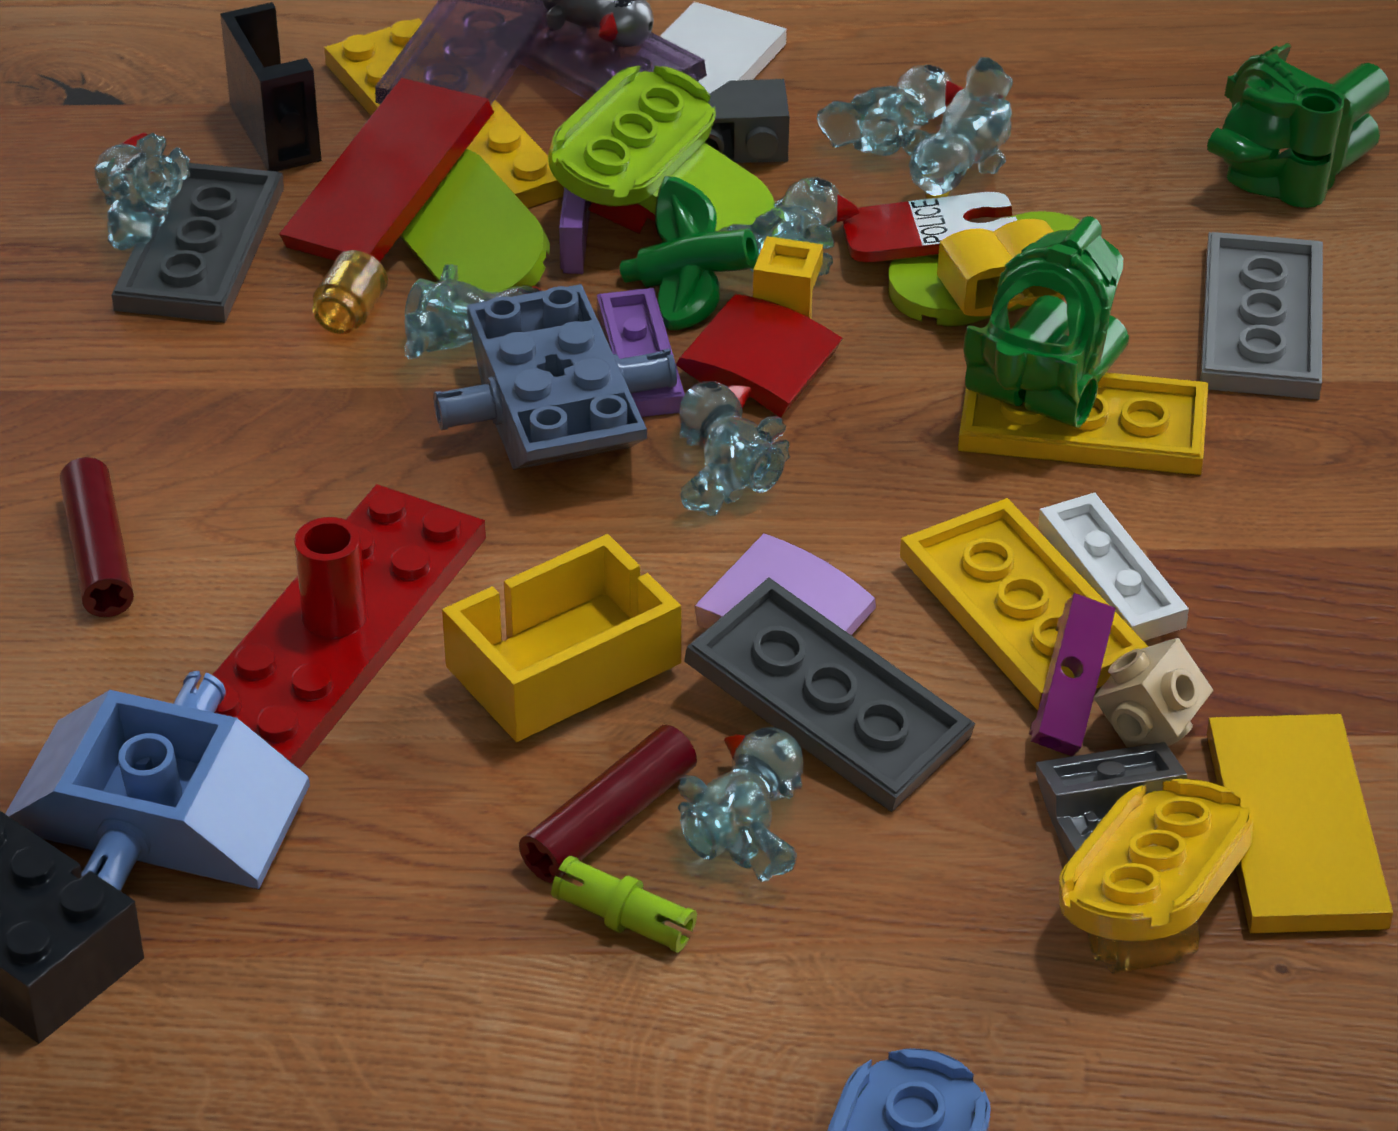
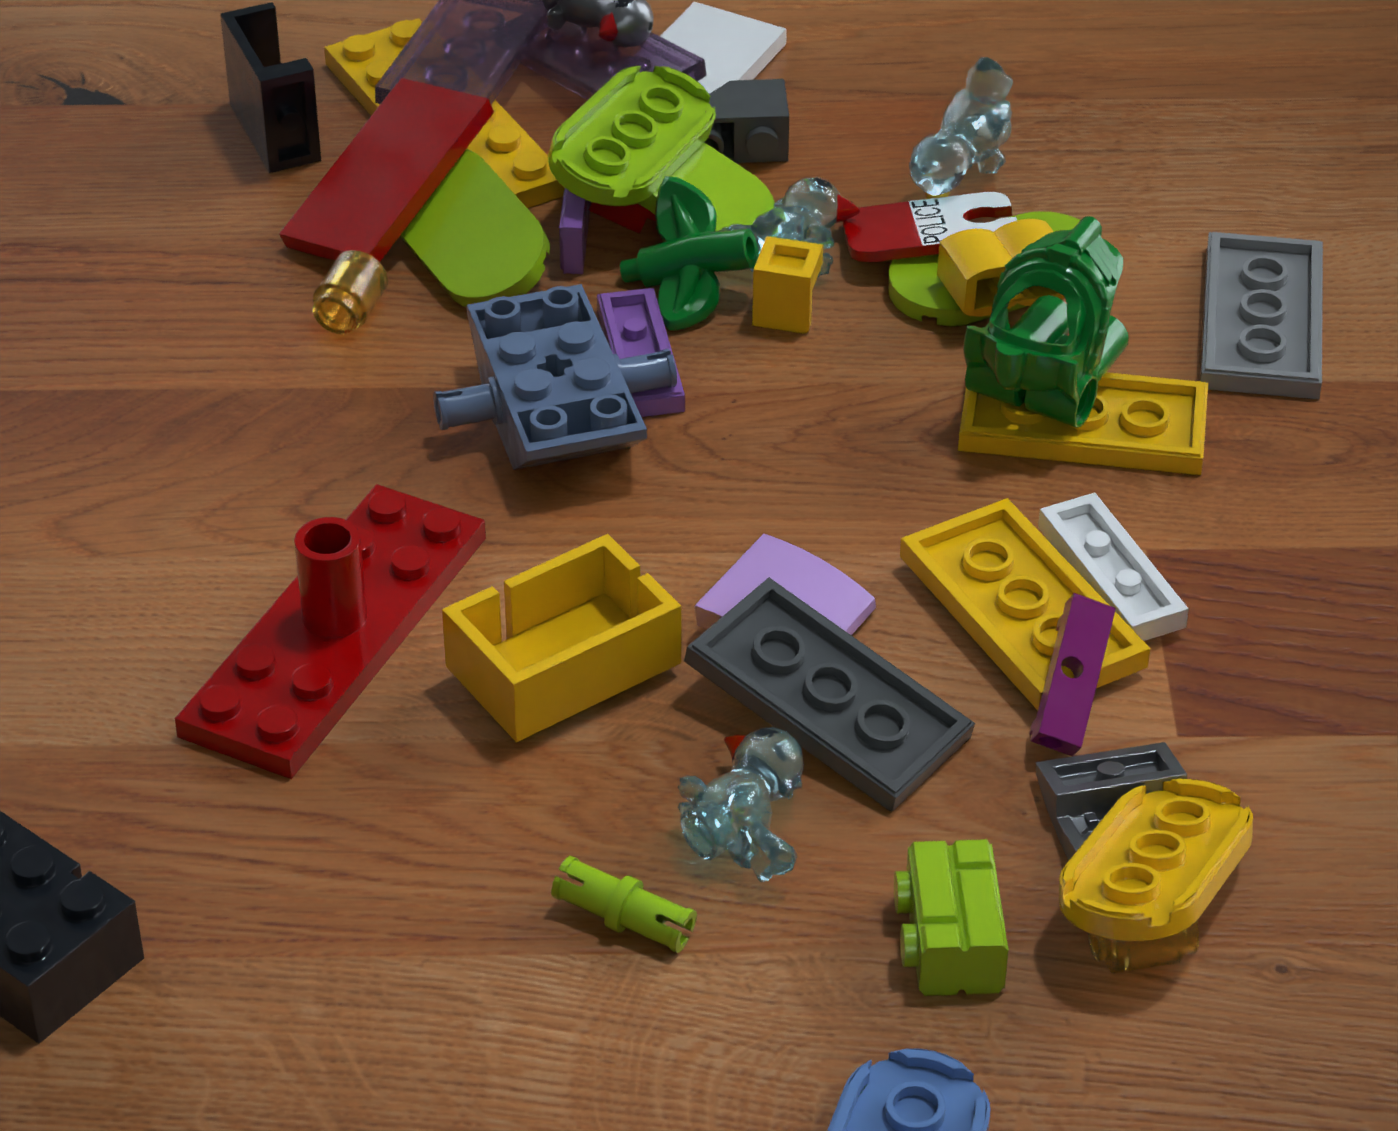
medium blue slope [5,671,310,891] -> none
dark red piece [60,457,134,617] -> none
clear light blue animal [94,132,190,250] -> none
dark grey tile [111,162,284,323] -> none
clear light blue animal [404,263,541,359] -> none
dark red piece [519,725,697,883] -> none
red slope [676,294,843,418] -> none
clear light blue animal [679,381,790,516] -> none
clear light blue animal [817,65,969,157] -> none
tan brick [1094,638,1214,748] -> none
green helmet [1207,43,1390,208] -> none
yellow tile [1207,714,1393,933] -> none
none -> lime brick [894,839,1009,996]

